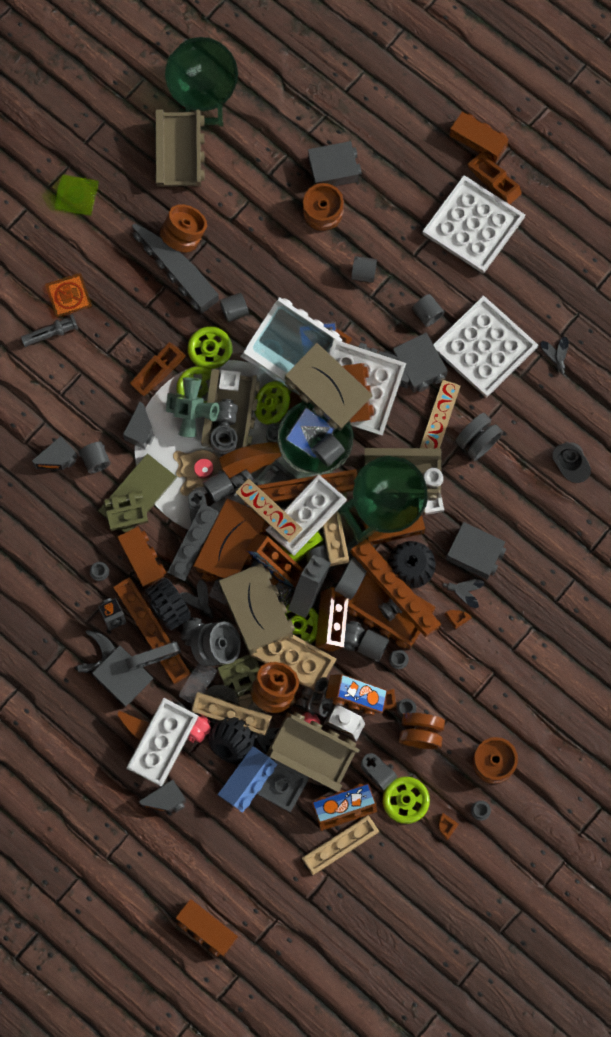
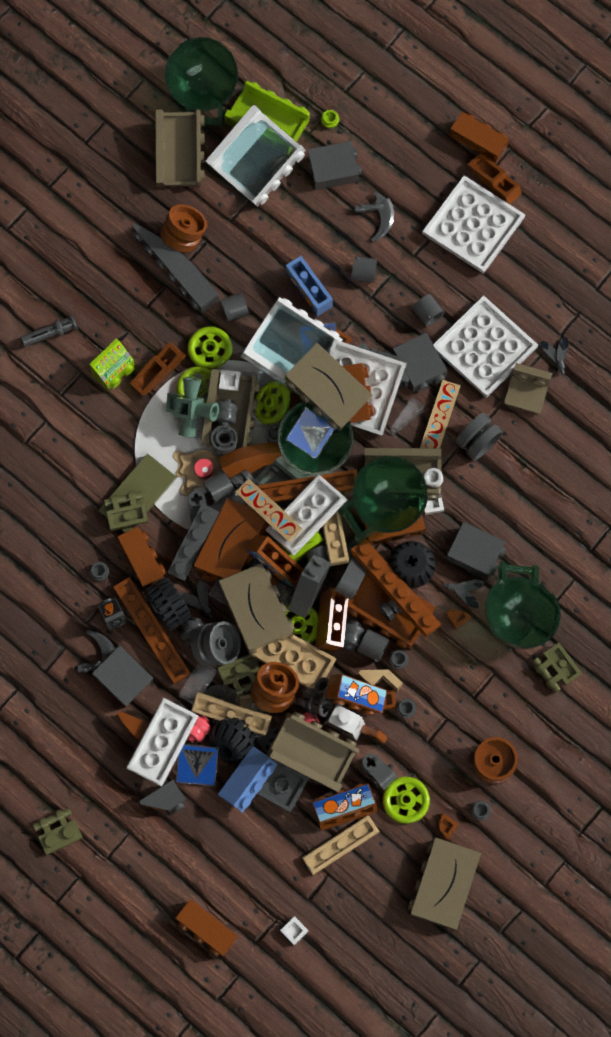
dark grey slope [32,436,78,470] -> none
clear orange piece [45,273,92,318] -> none
clear neon green slope [55,175,99,216] -> none
dark grey piece [79,442,111,474] -> none
dark grey slope [123,402,154,449] -> none
dark grey beam [126,642,181,671] -> none
dark orange wheel [303,183,344,231] -> none
dark grey piece [311,433,345,467] -> none
dark orange wheel [399,713,445,750] -> none
dark grey piece [553,441,591,483] -> none
none -> olive plate [33,807,83,855]
none -> lime slope [89,338,135,391]
none -> piece [176,744,219,786]
none -> clear light blue panel [206,105,306,207]
none -> lime panel [224,81,310,156]
none -> white tile [280,916,308,945]
none -> medium blue brick [286,256,333,317]
none -> lime plate [321,110,339,128]
none -> dark grey piece [354,192,394,242]
none -> tan slope [358,670,403,692]
none -> dark orange tile [361,725,387,743]
none -> clear slope [390,398,424,435]
none -> dark tan panel [408,838,481,931]
none -> clear green windscreen [485,561,561,649]
none -> dark tan bracket [504,363,552,414]
none -> olive plate [532,643,582,693]

